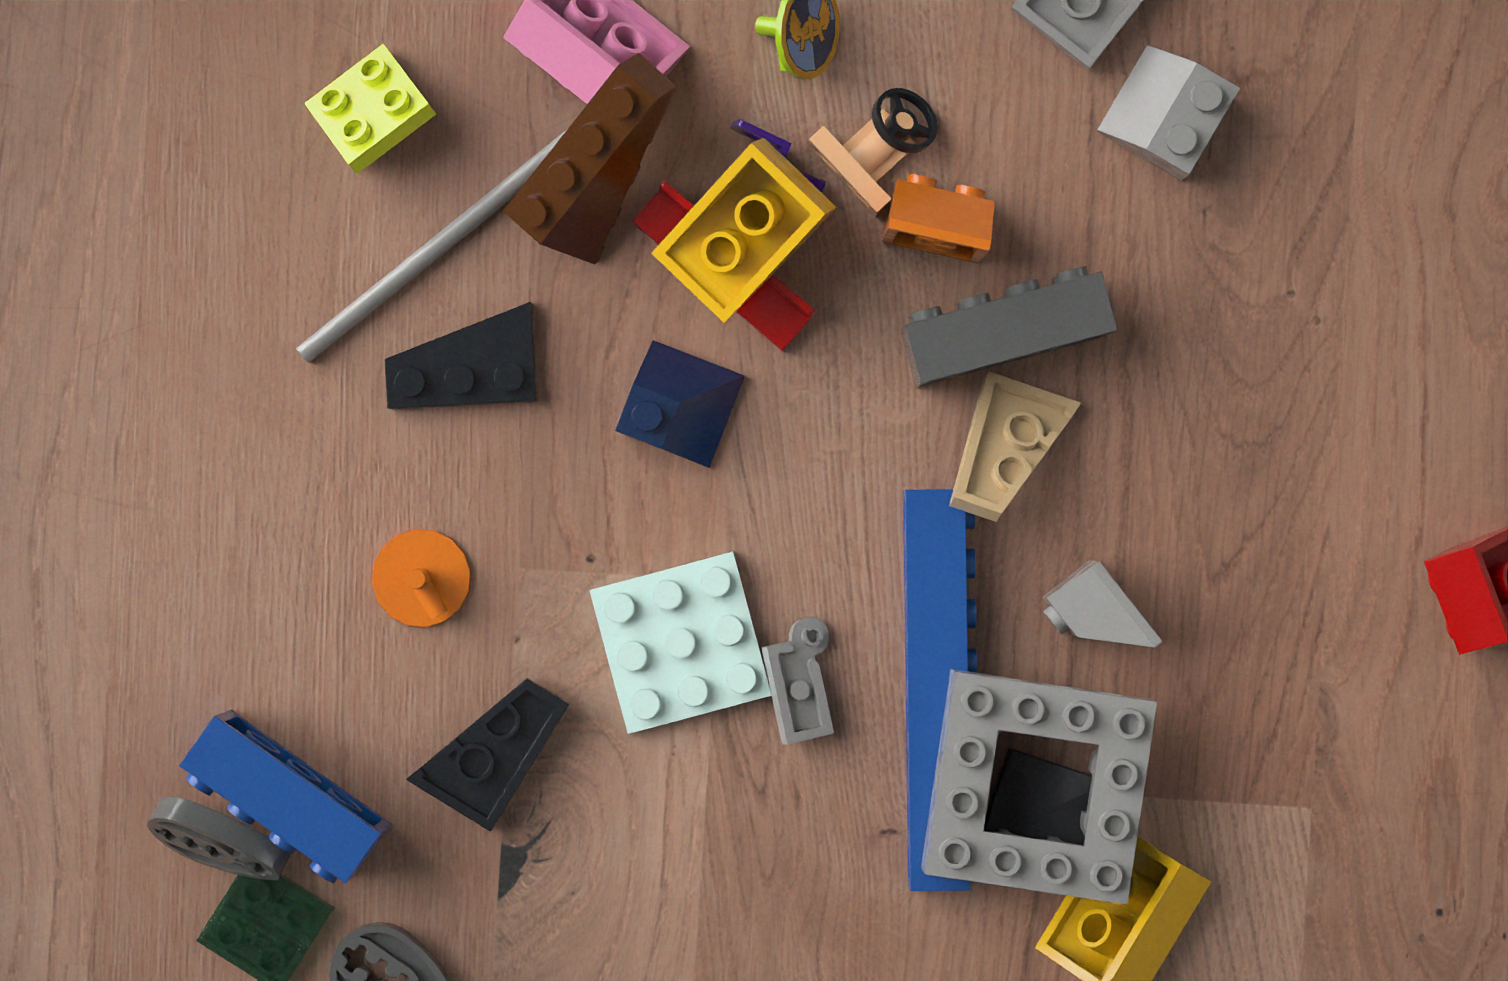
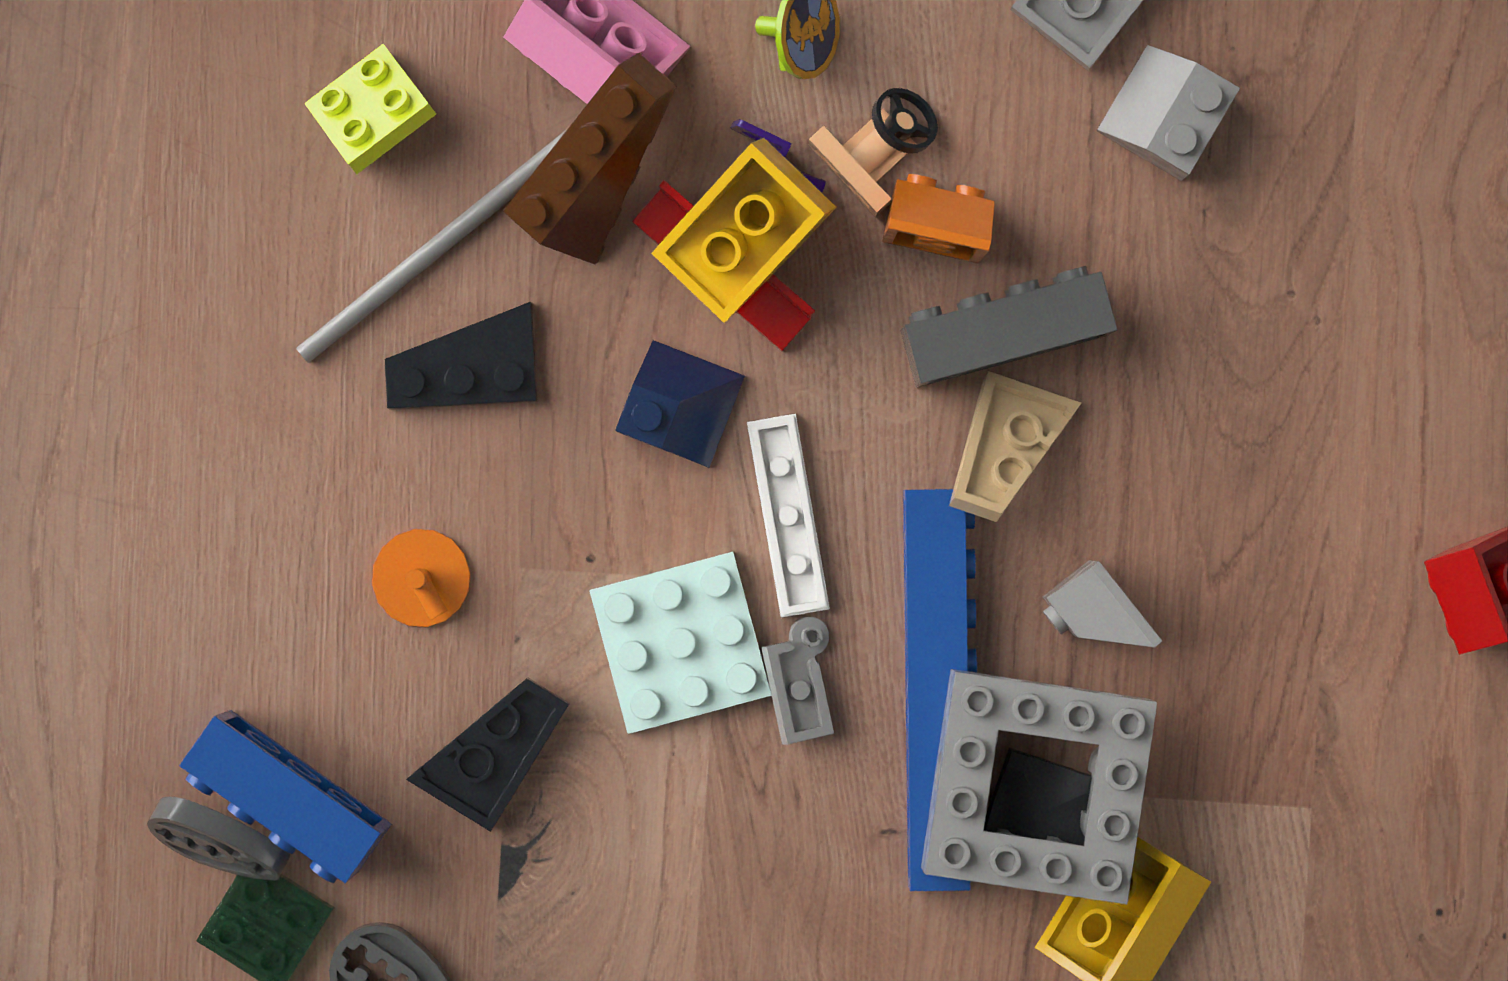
none -> white tile [747,414,830,618]

